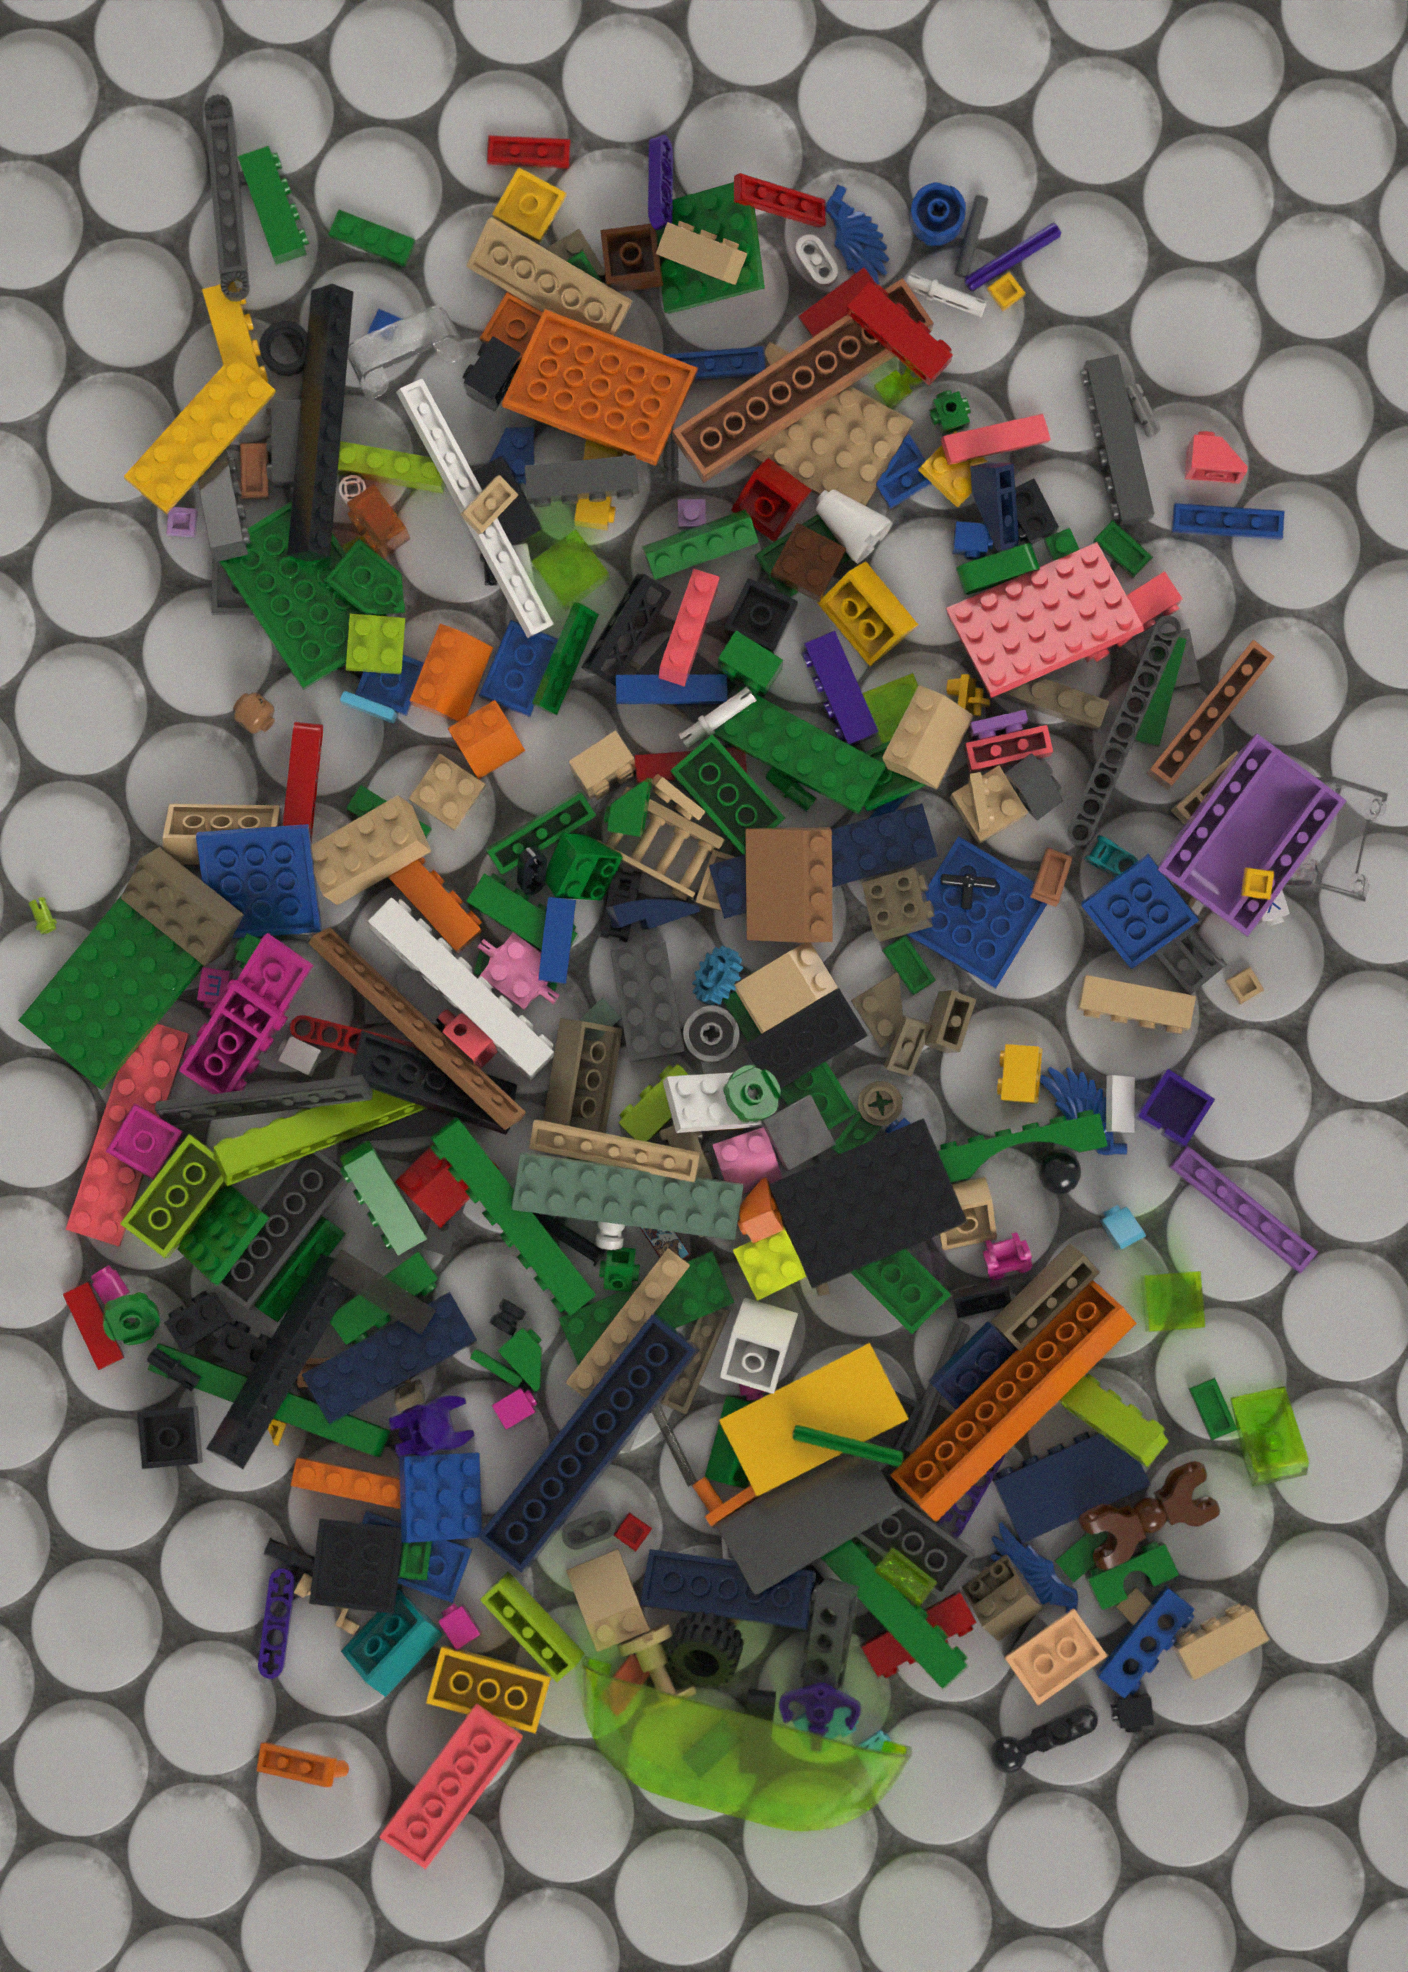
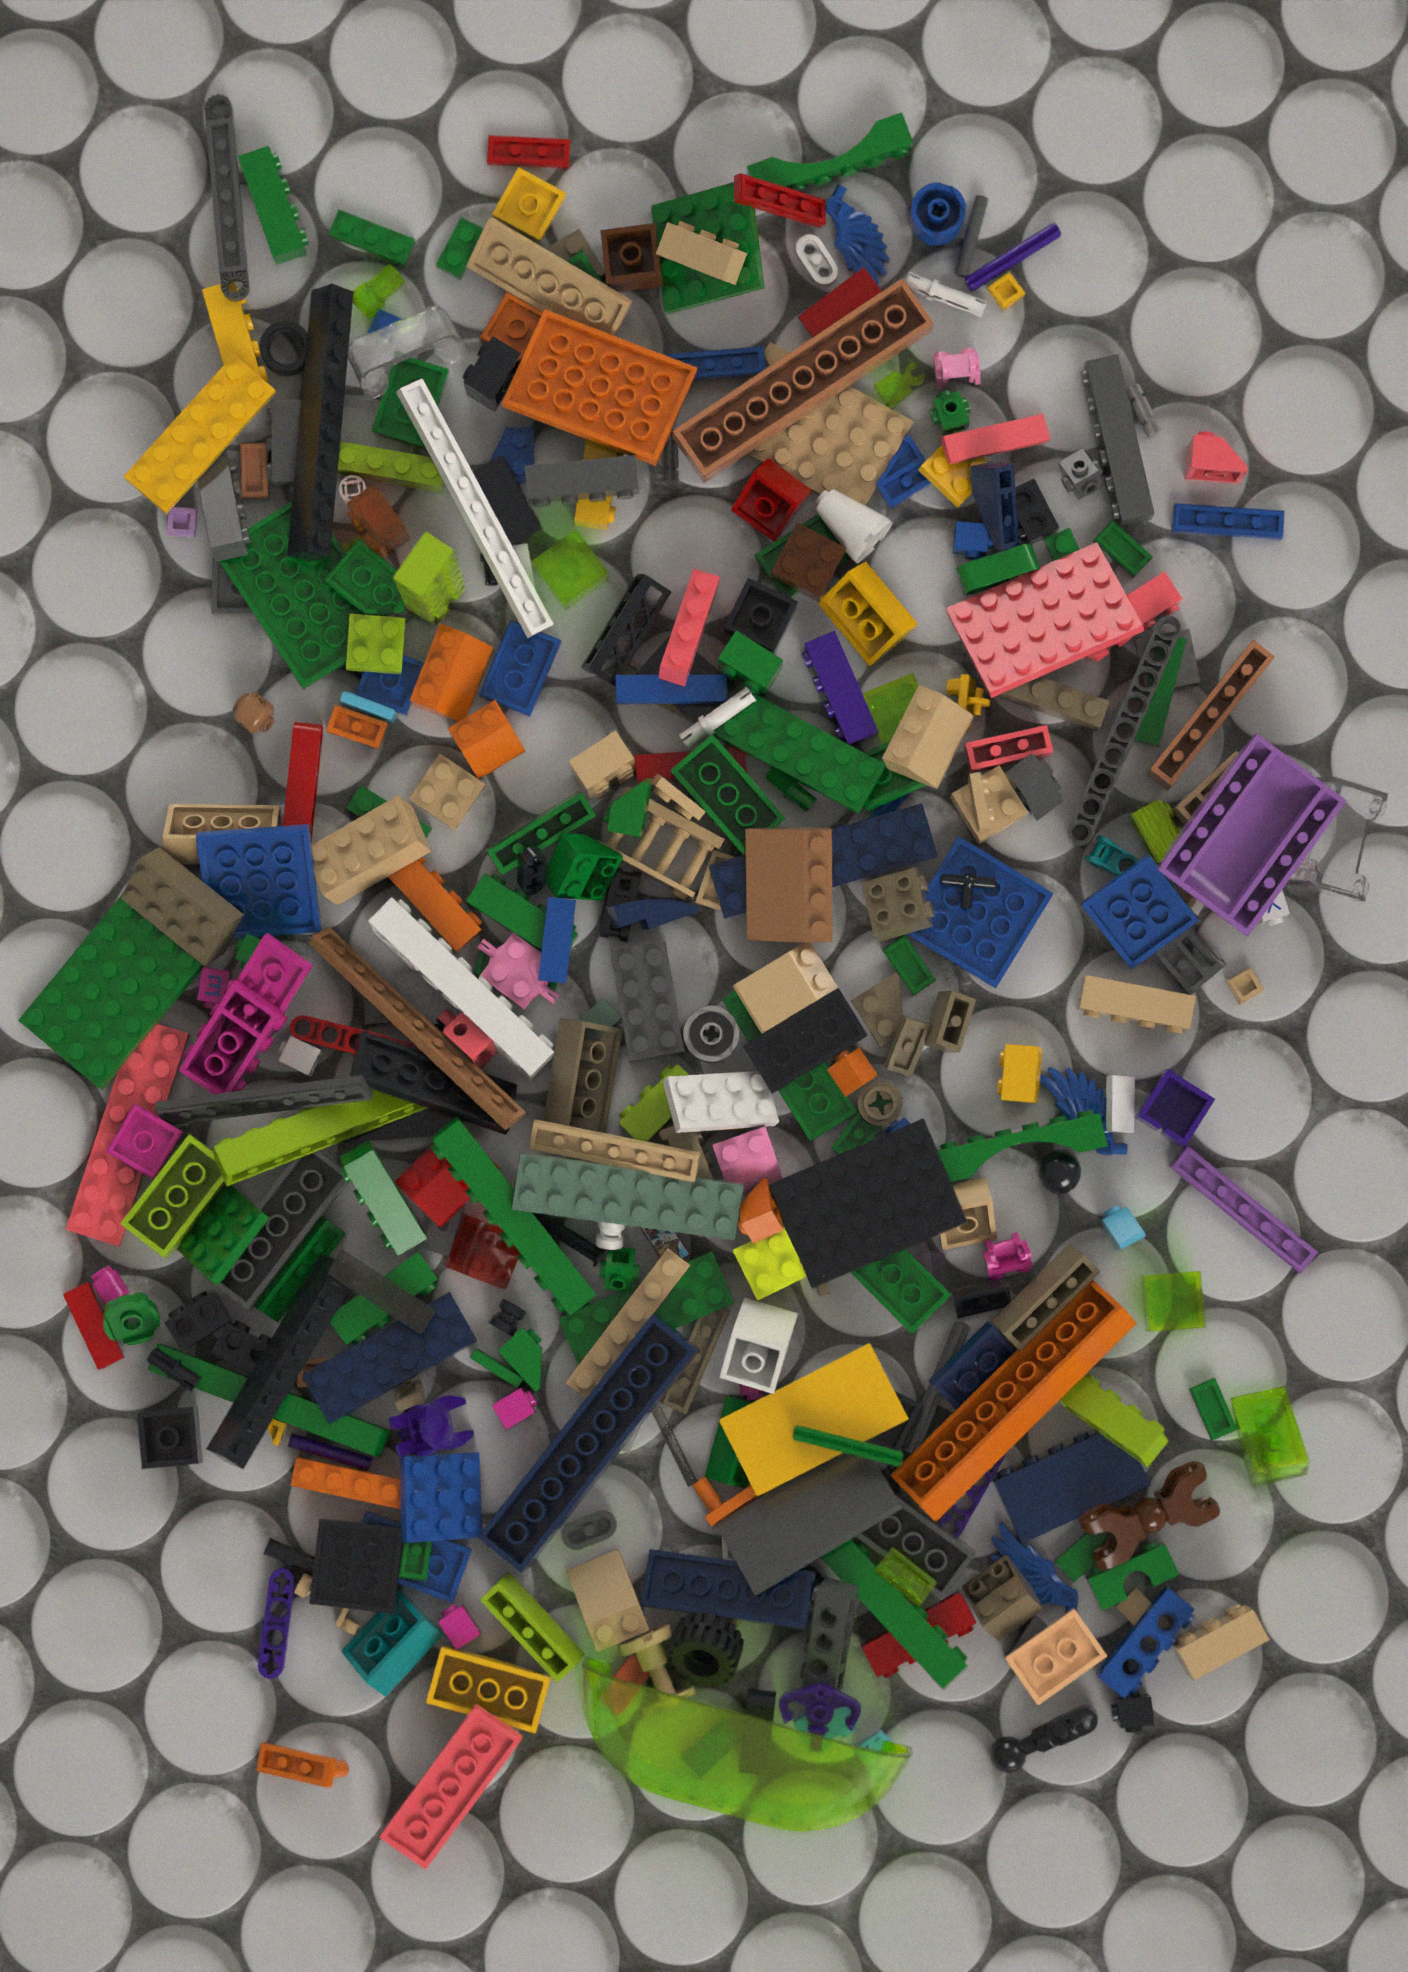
lime pin [28,897,57,934] -> none
tan plate [460,475,518,534] -> none
green plate [532,602,599,715] -> none
red tile [613,1512,652,1552] -> none
green brick [642,509,759,580] -> none
dark purple beam [648,135,673,230] -> none
lavender plate [678,499,706,529] -> none
dark azure gear [692,945,743,1006] -> none
green plate [723,1065,781,1123] -> none
flat silver tile [761,1095,835,1171] -> none
red brick [846,282,953,386] -> none
medium lavender plate [967,710,1028,741] -> none
nougat tile [1030,847,1073,907] -> none
yellow tile [1241,868,1274,900] -> none
none -> dark purple piece [288,1433,373,1471]
none -> orange plate [326,705,388,750]
none -> clear neon green piece [353,264,406,319]
none -> green plate [371,353,450,449]
none -> lime brick [393,531,466,627]
none -> green plate [436,217,484,280]
none -> clear red bracket [445,1214,520,1290]
none -> green arch [747,112,913,192]
none -> orange brick [827,1048,878,1097]
none -> bright pink piece [933,348,981,390]
none -> dark grey brick [1059,449,1103,500]
none -> lime brick [1129,799,1182,864]

